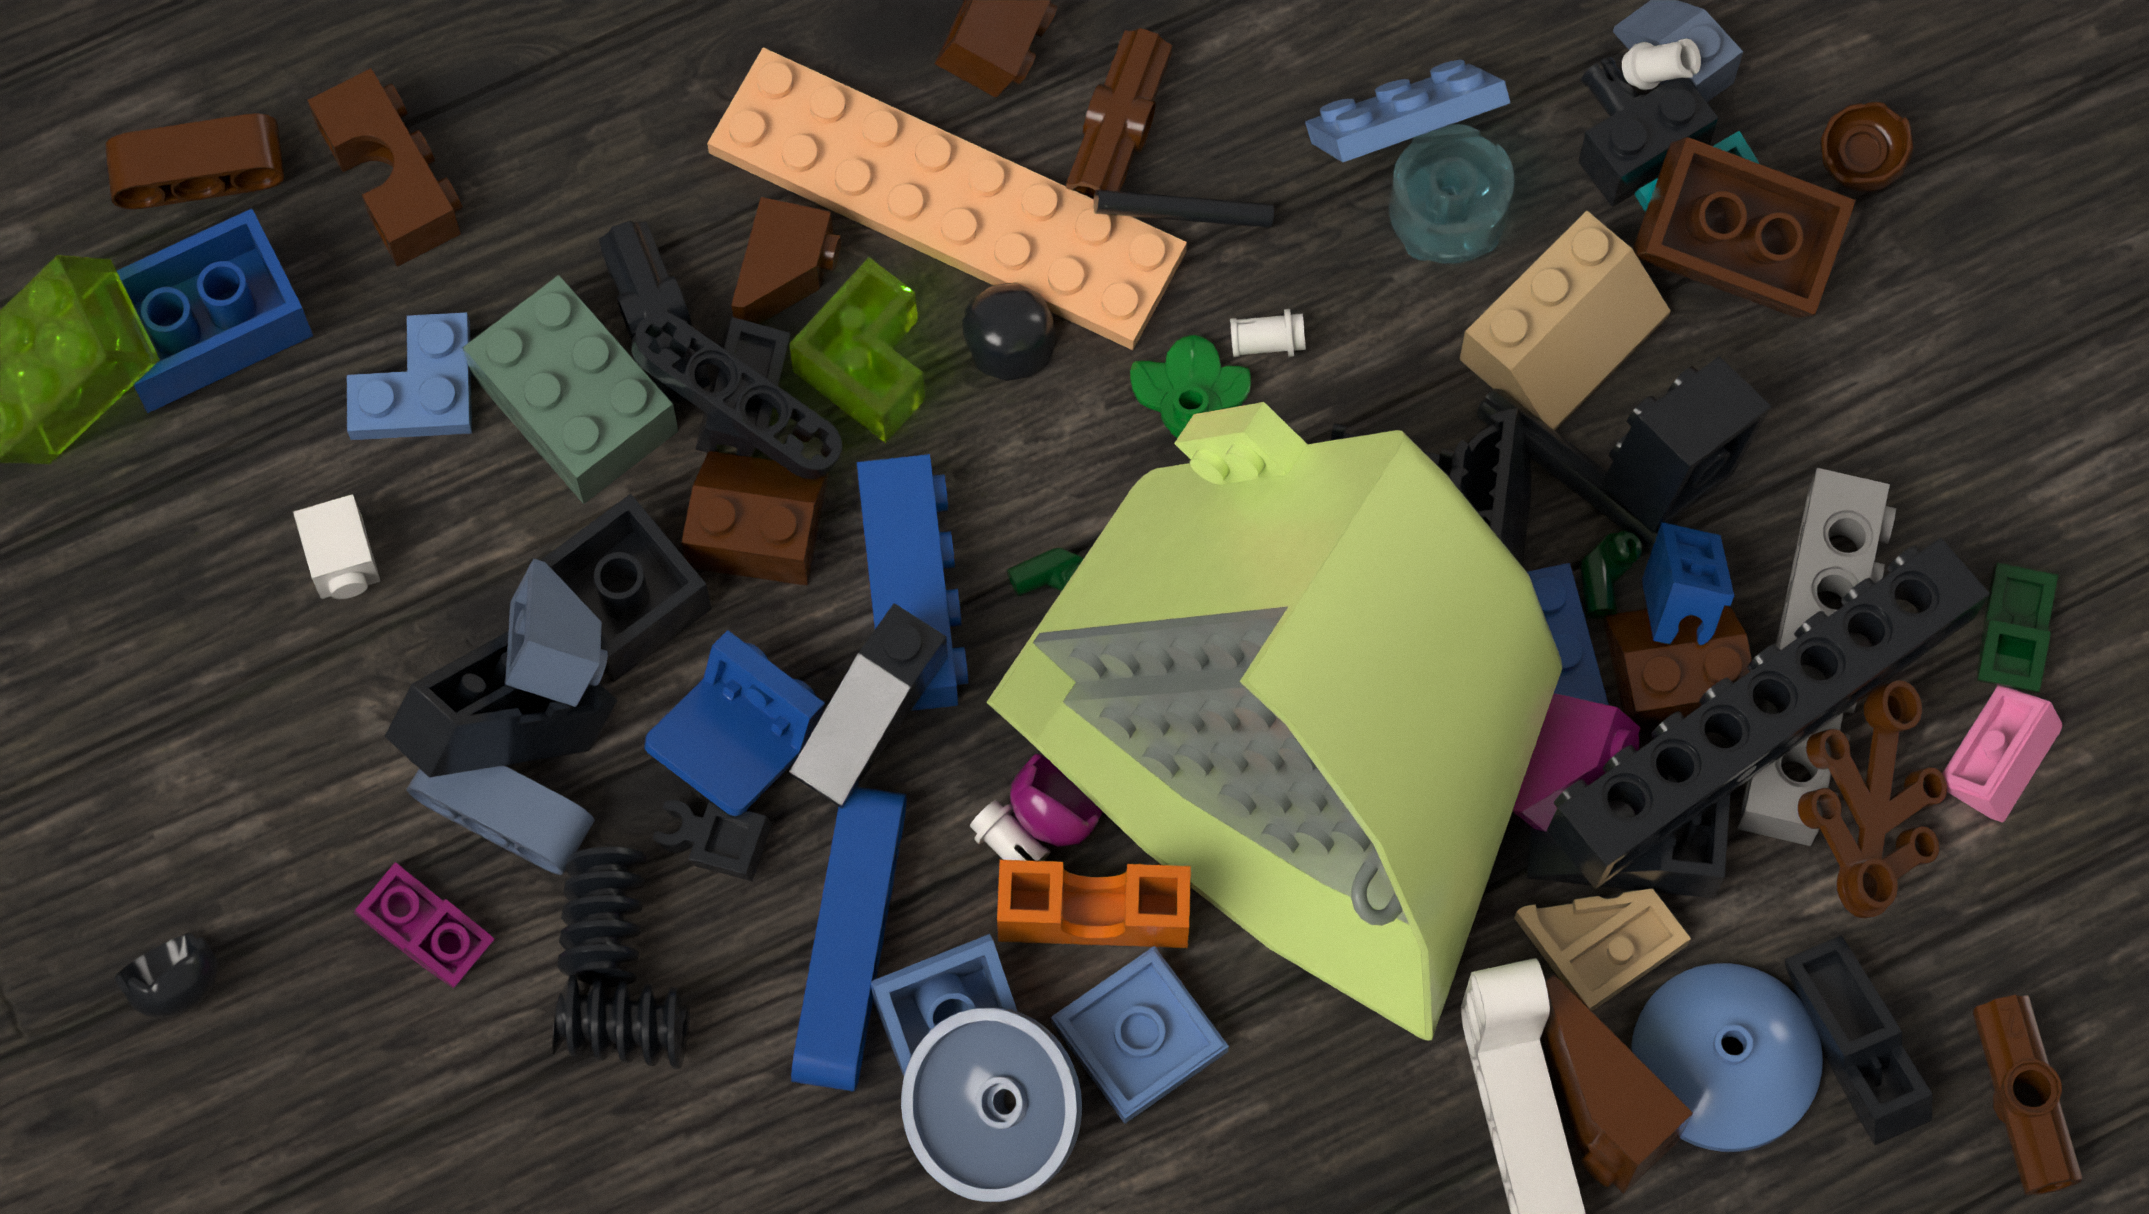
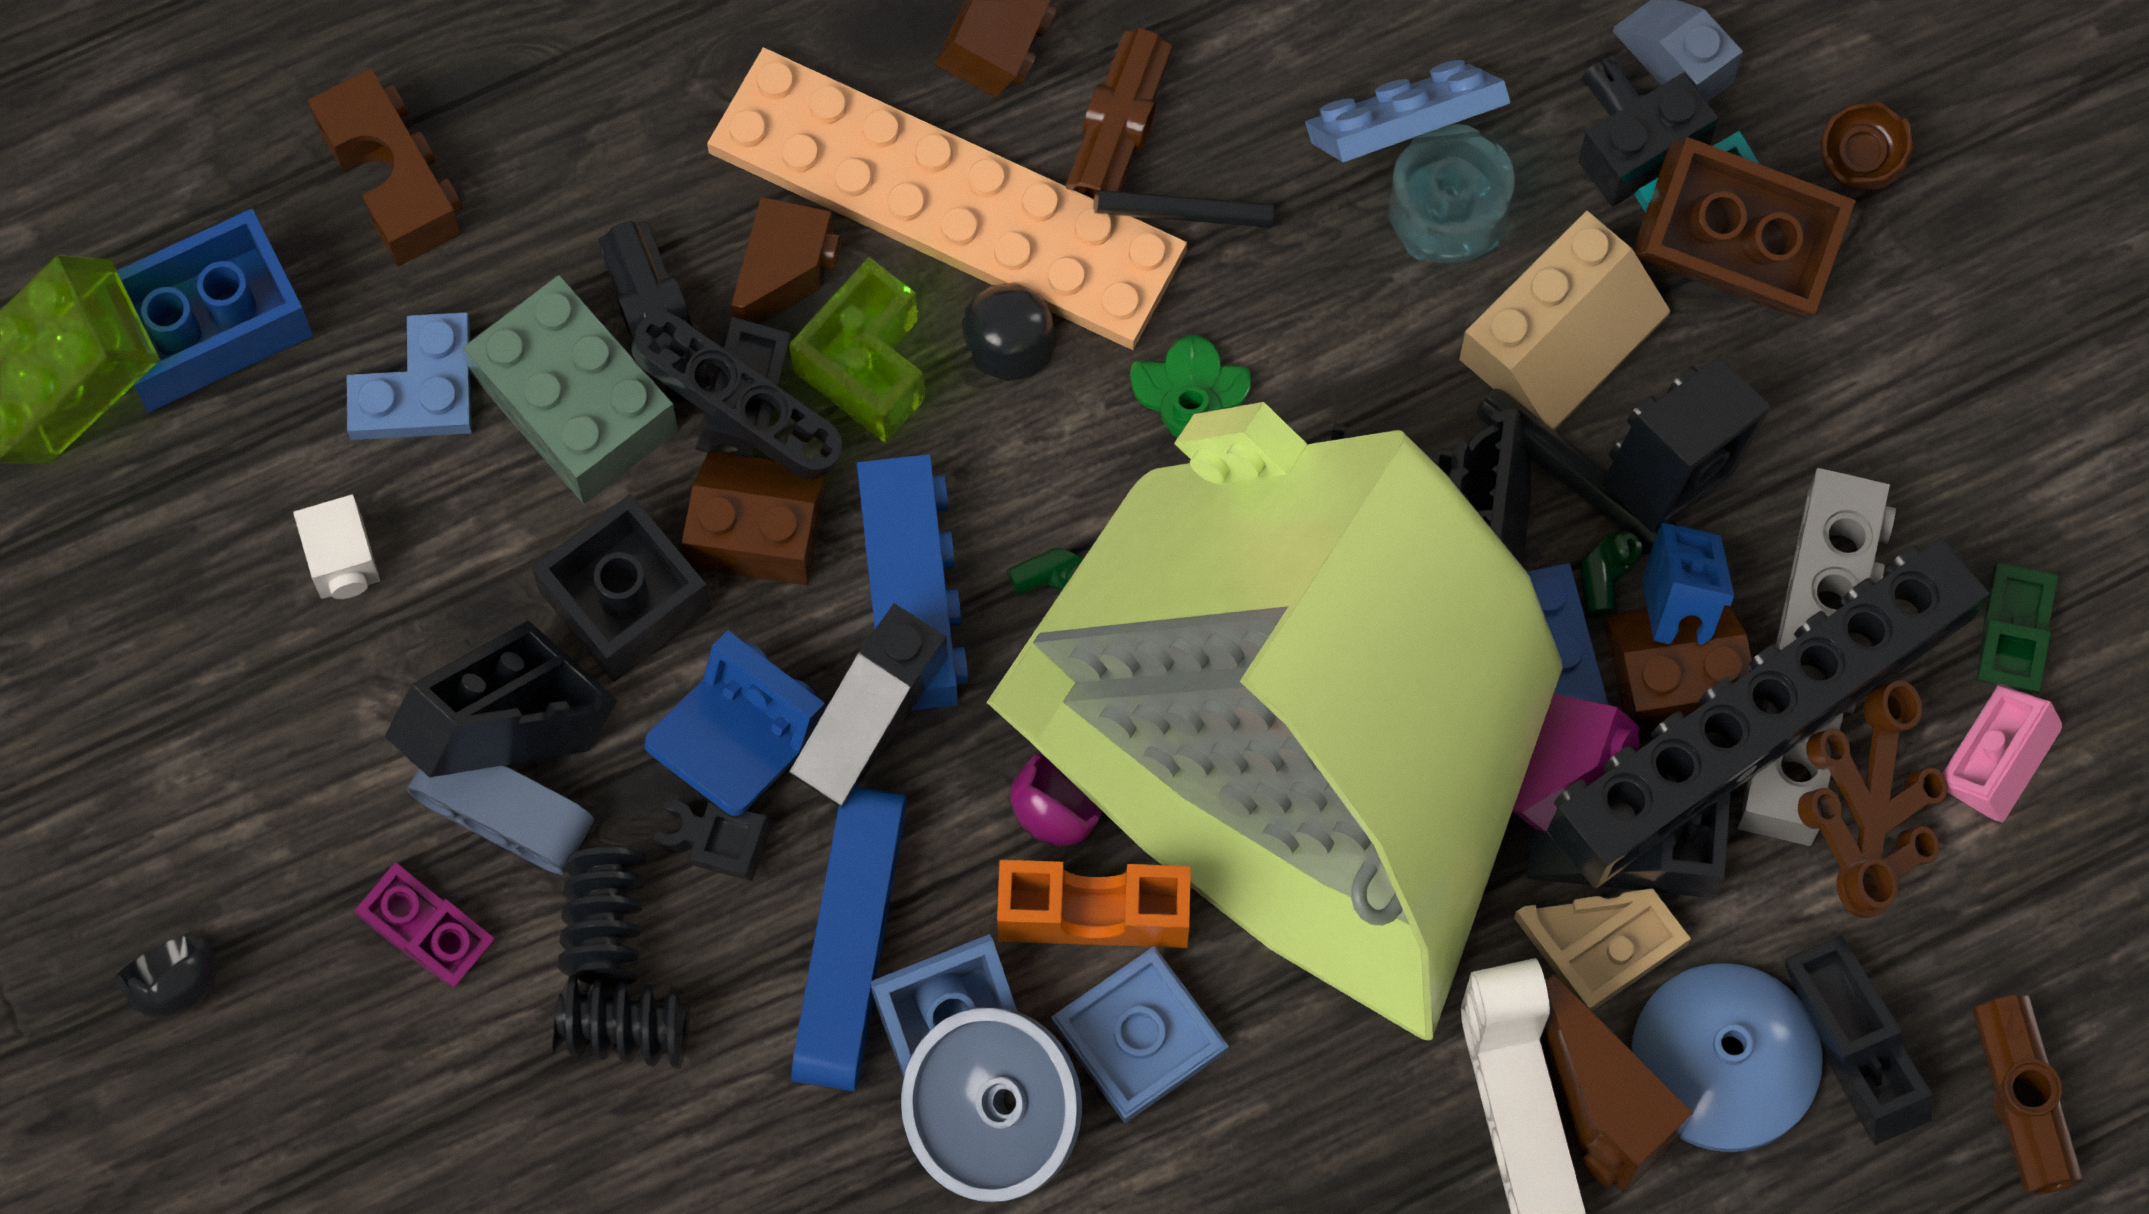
reddish brown beam [105,113,284,209] -> none
sand blue slope [505,558,608,707] -> none
white pin [970,800,1050,861] -> none
white pin [1230,309,1306,357] -> none
white pin [1622,39,1701,90] -> none

